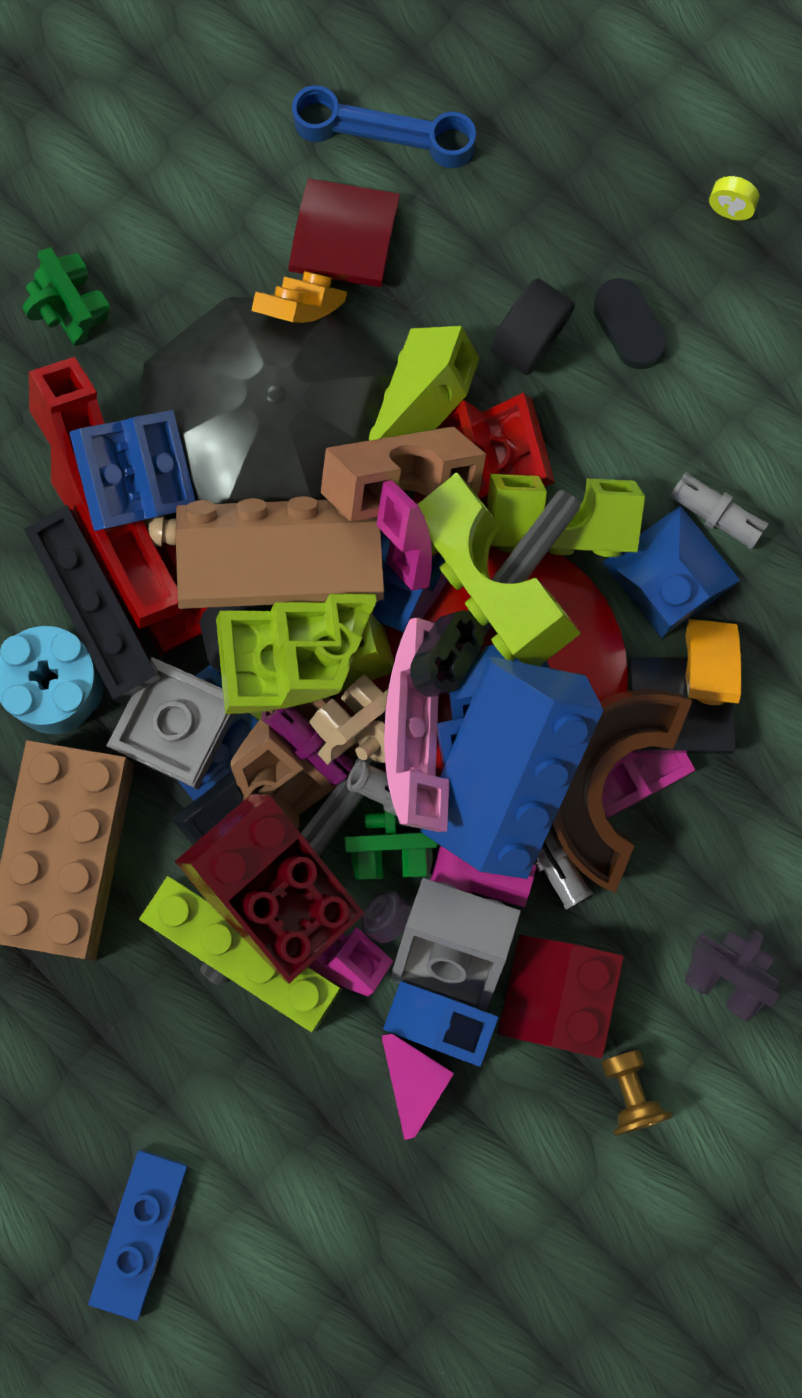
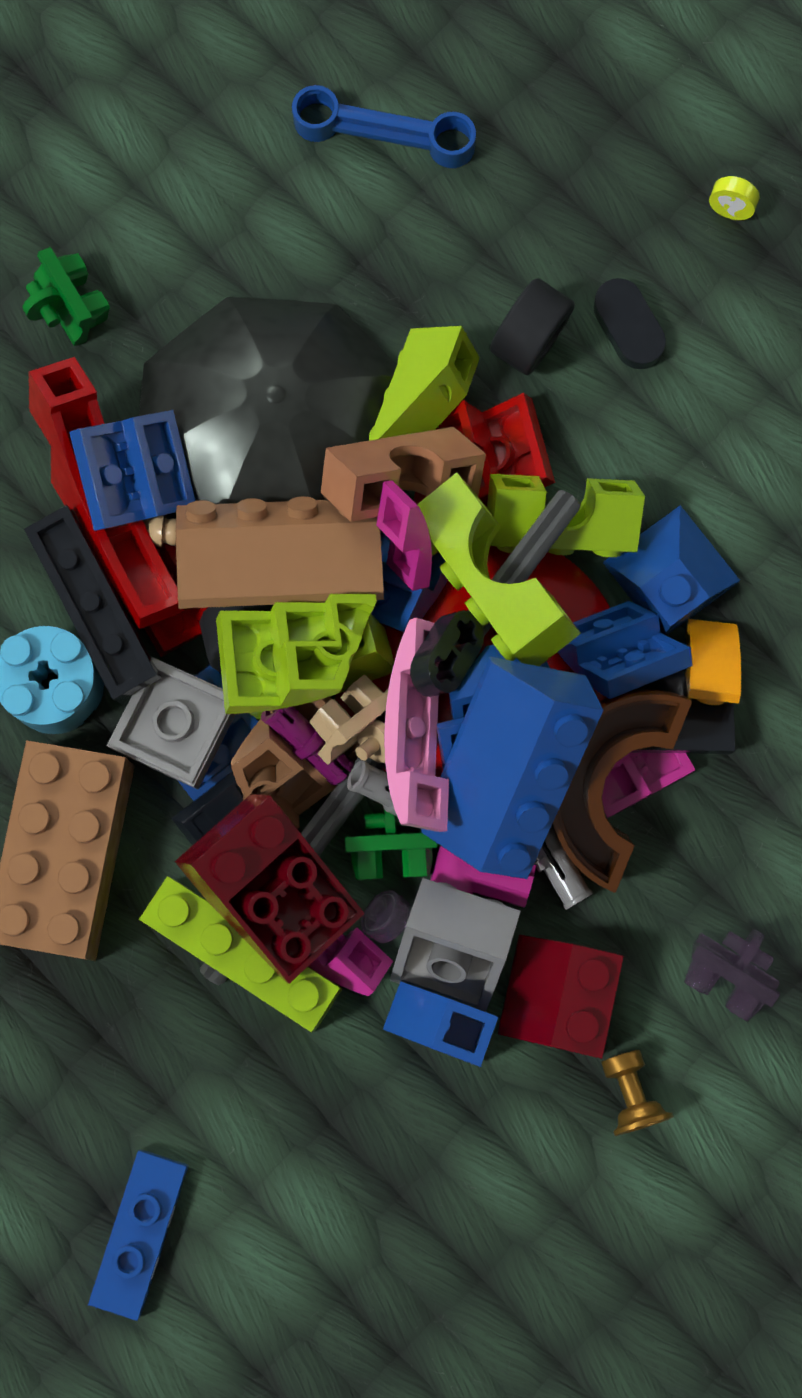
light orange slope [251,271,347,323] -> none
dark red slope [288,178,400,287] -> none
dark pink slope [382,1033,454,1140] -> none
light grey pin [669,471,769,550] -> none
none -> blue slope [557,601,692,699]

